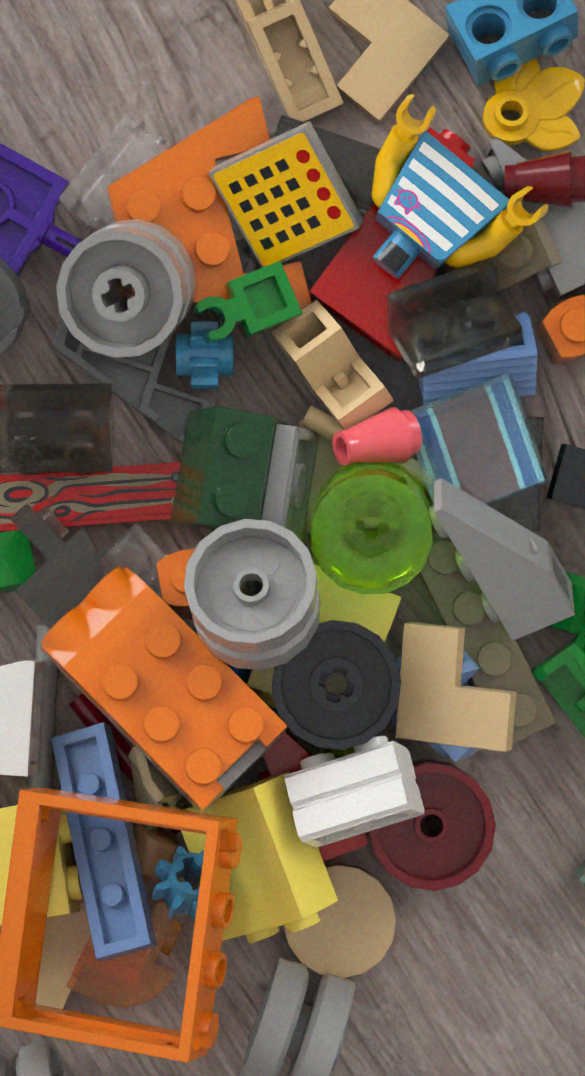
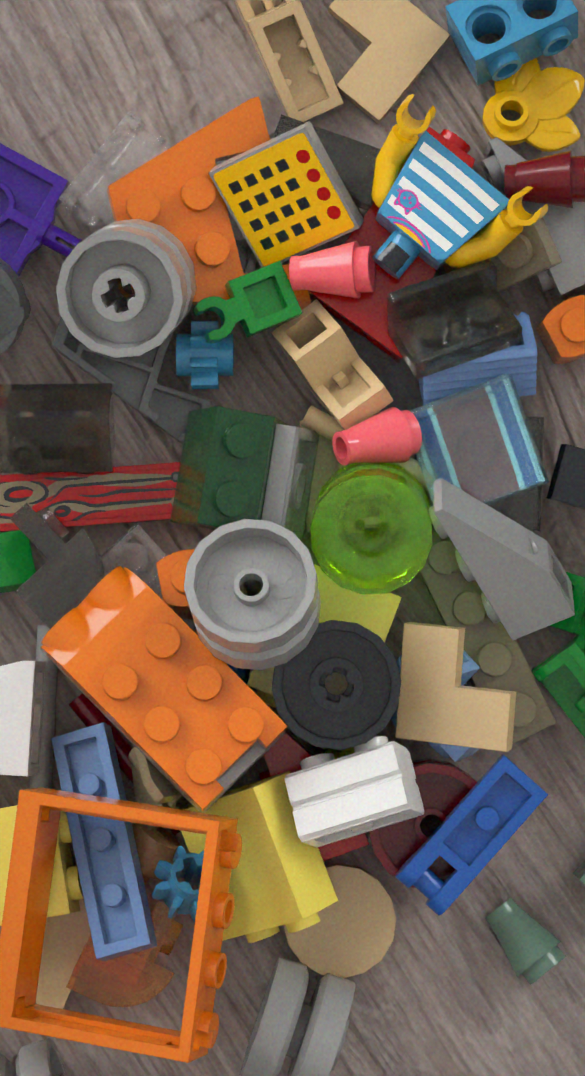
none -> coral cone [289,241,376,298]
none -> blue plate [395,754,548,916]
none -> sand green cone [485,897,566,985]

